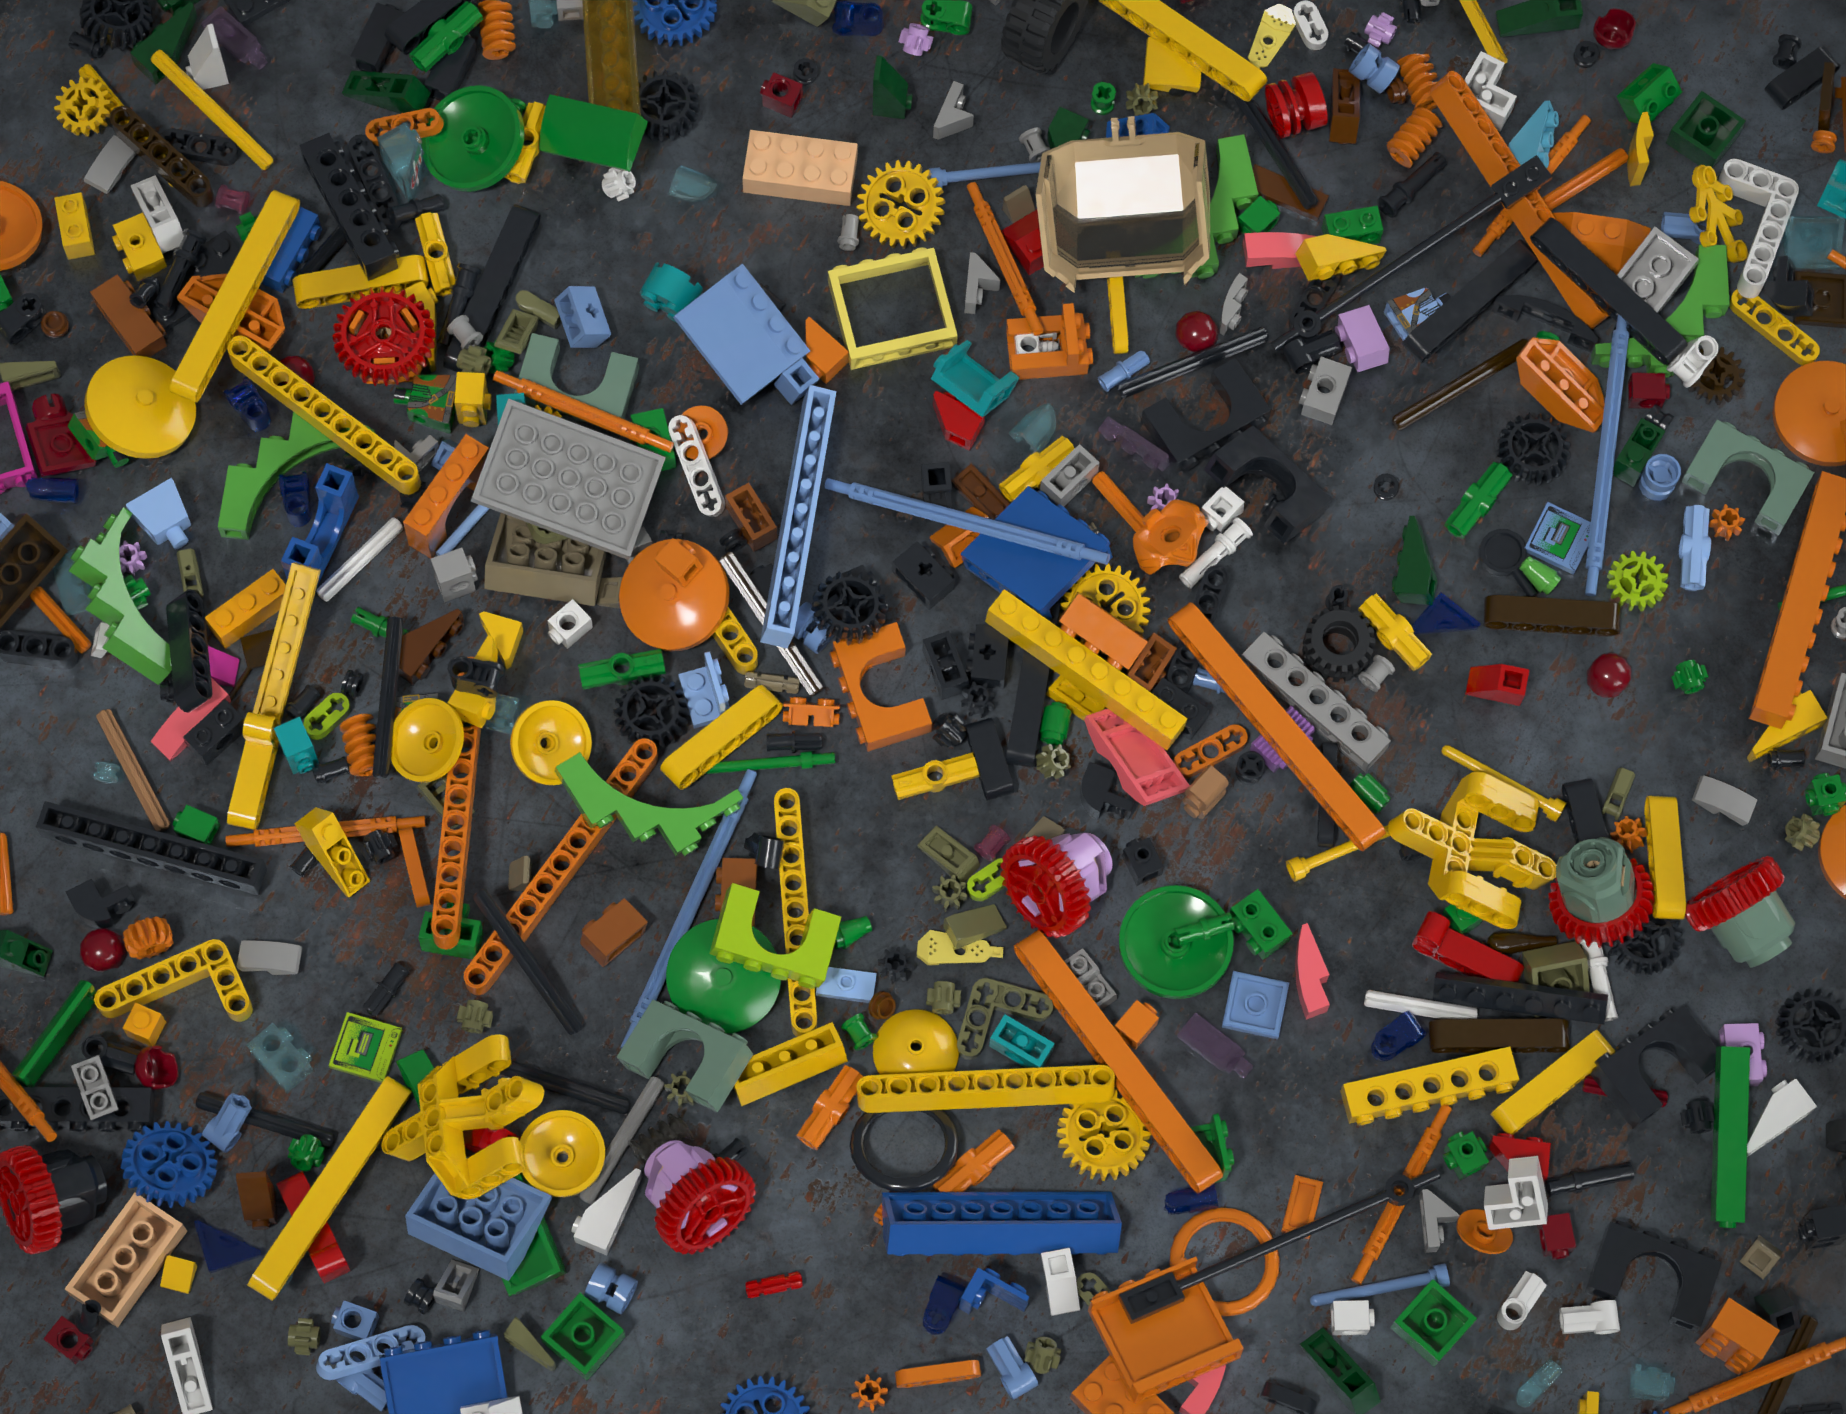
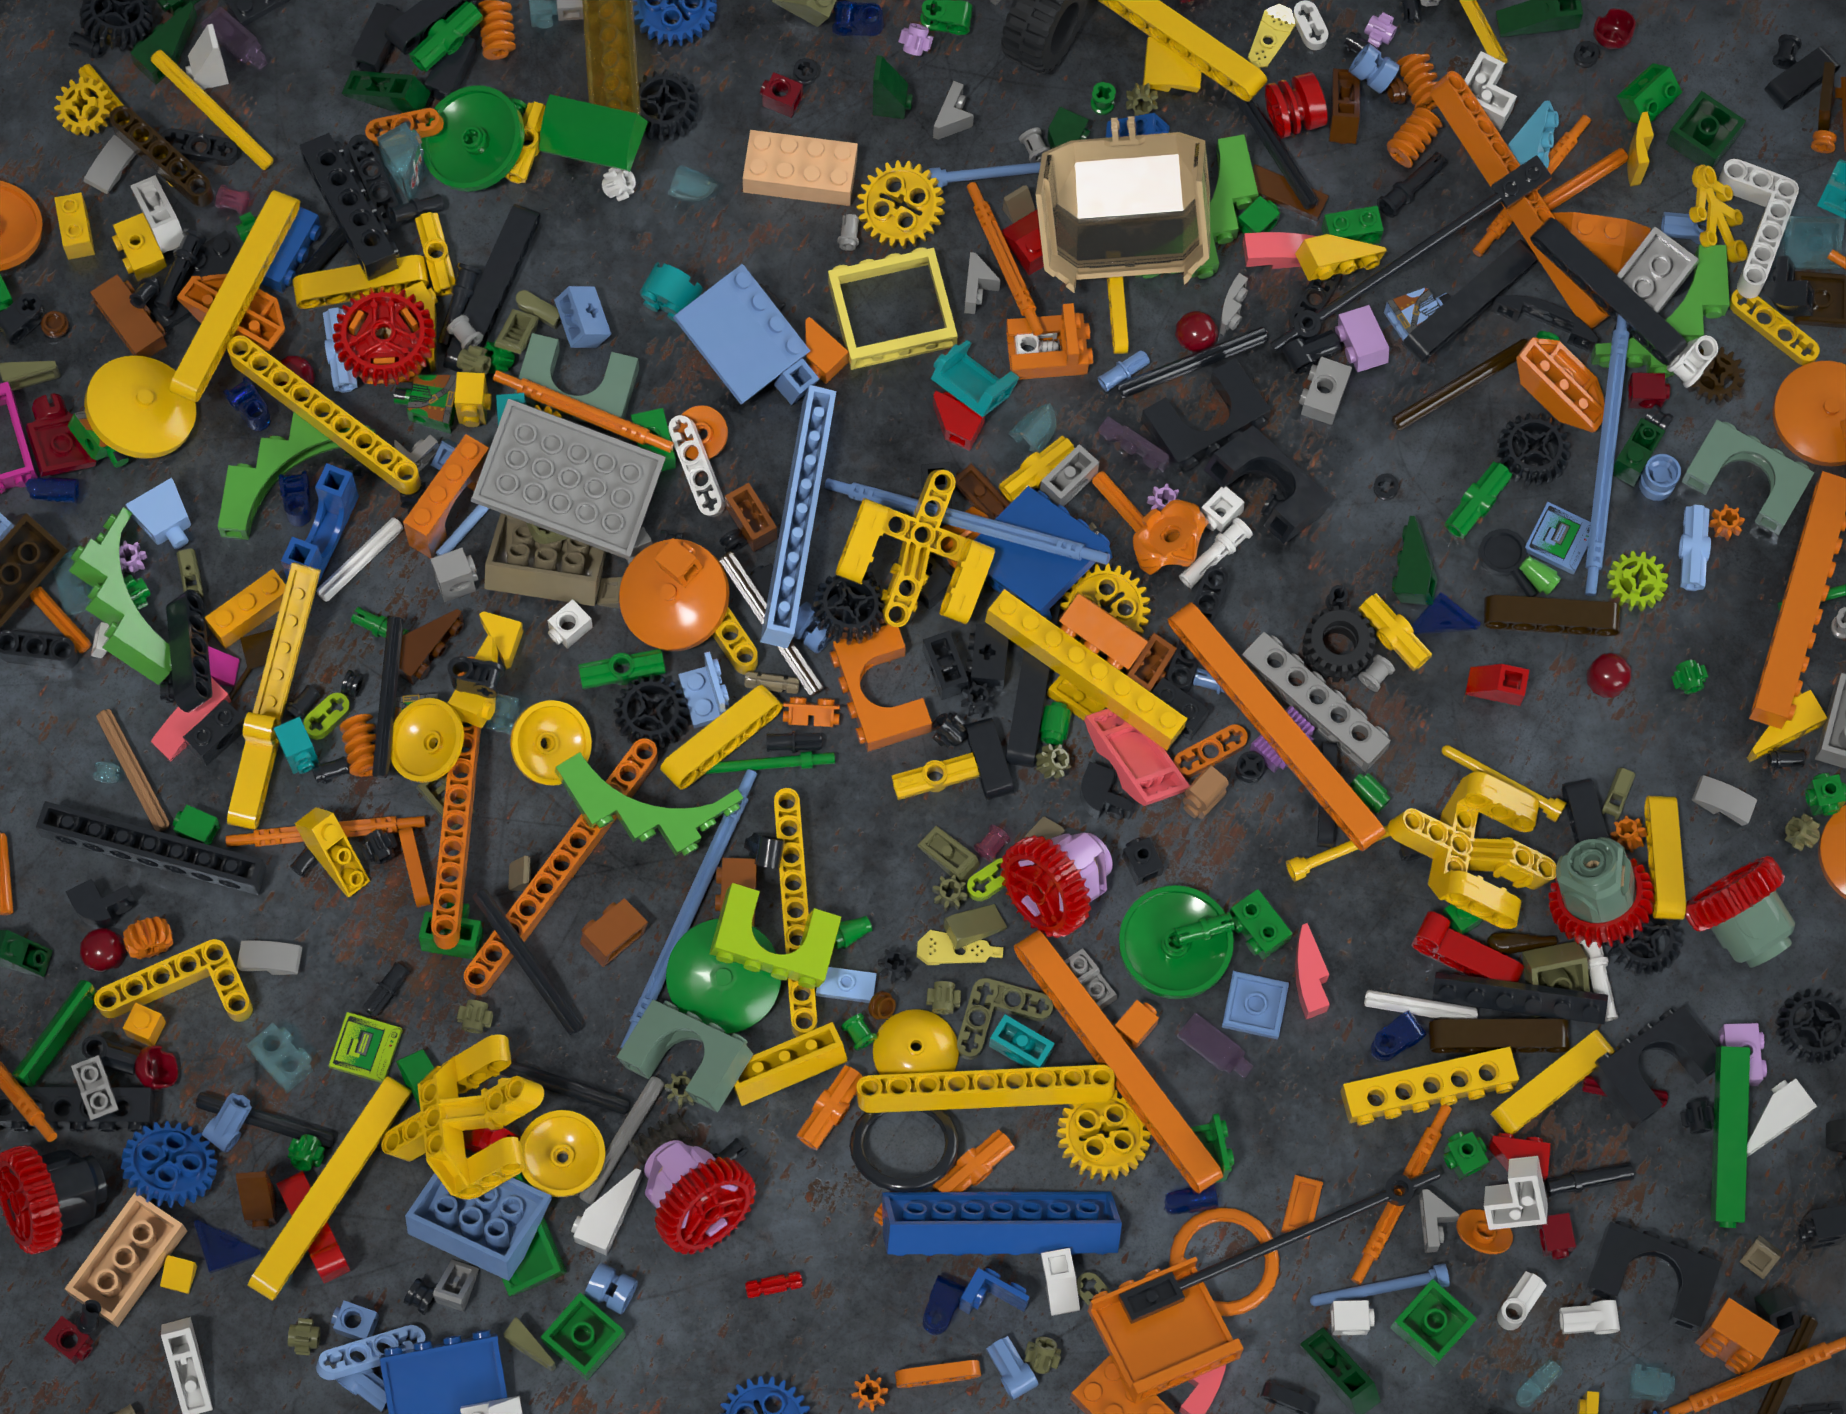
none -> light blue piece [323,307,358,393]
none -> yellow piece [835,470,995,627]

